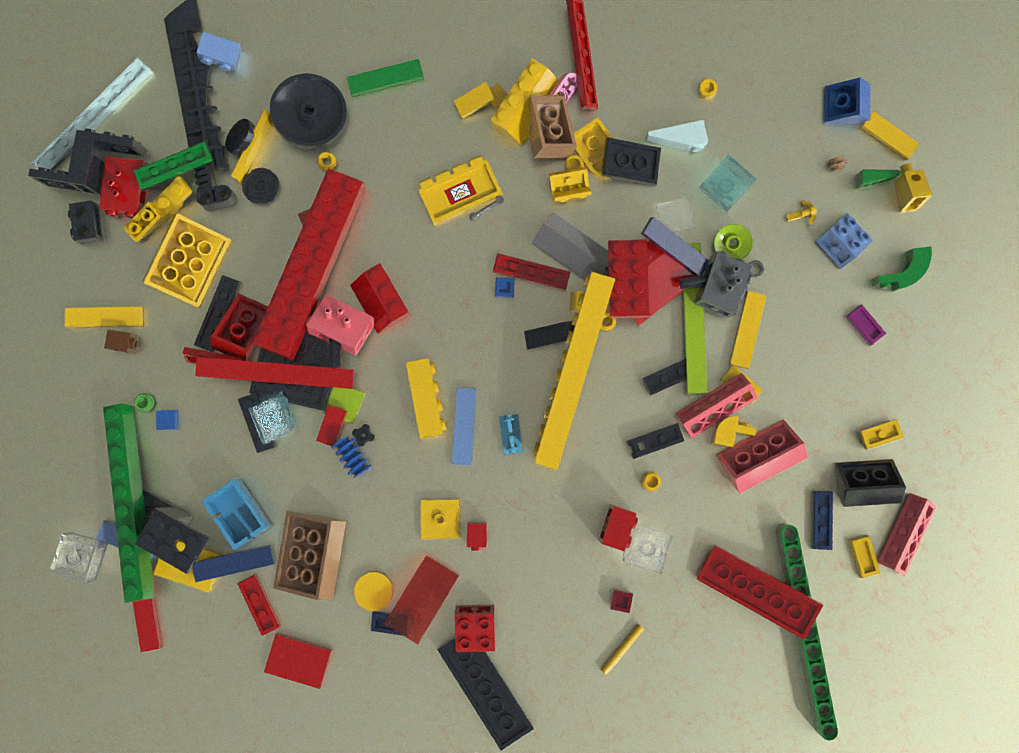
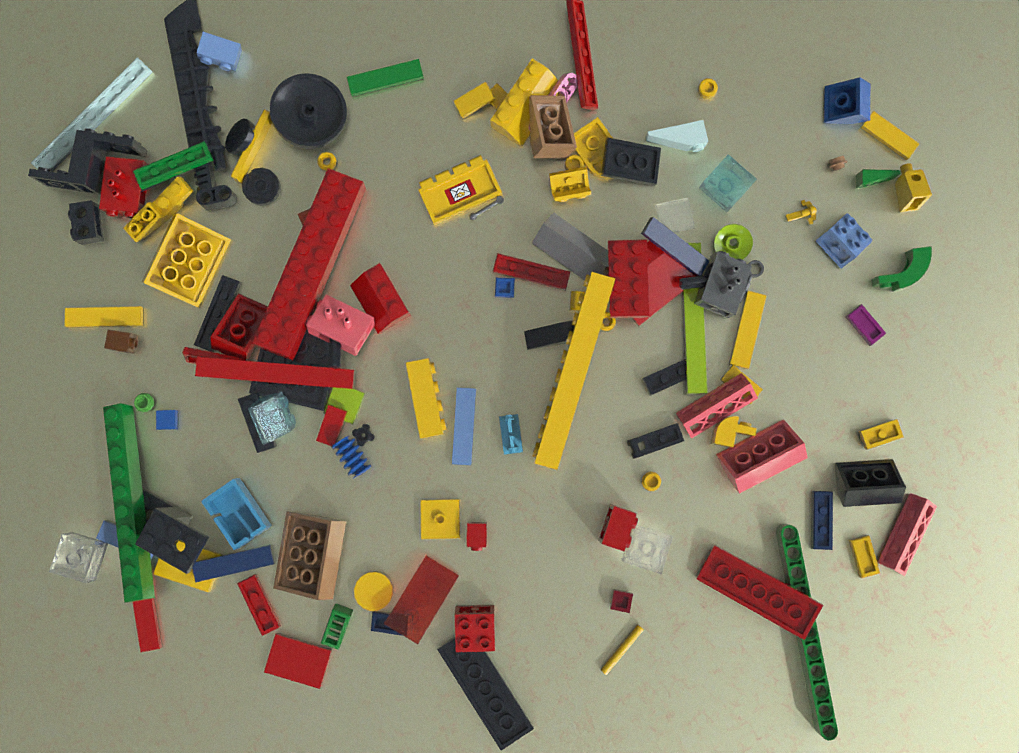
none -> green slope [321,604,353,650]

